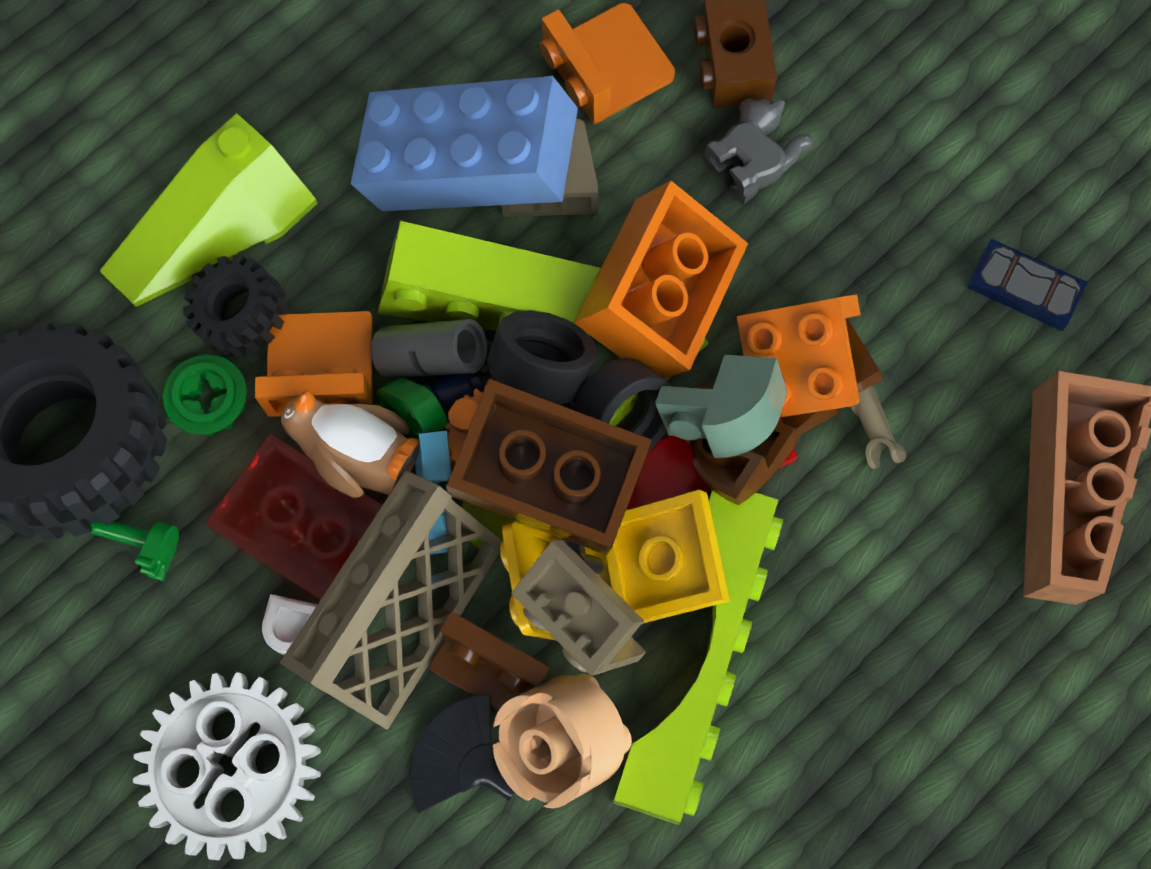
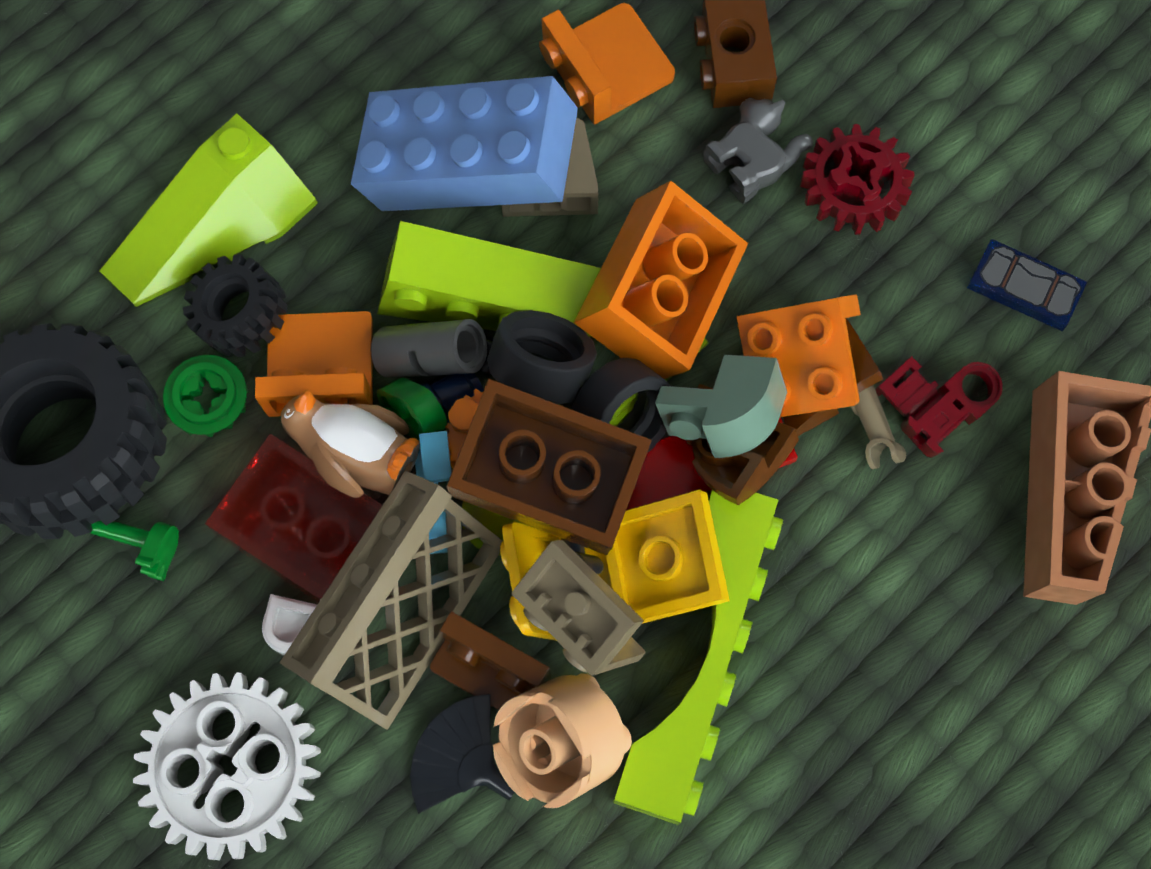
none -> dark red gear [800,124,915,235]
none -> dark red piece [875,356,1003,458]

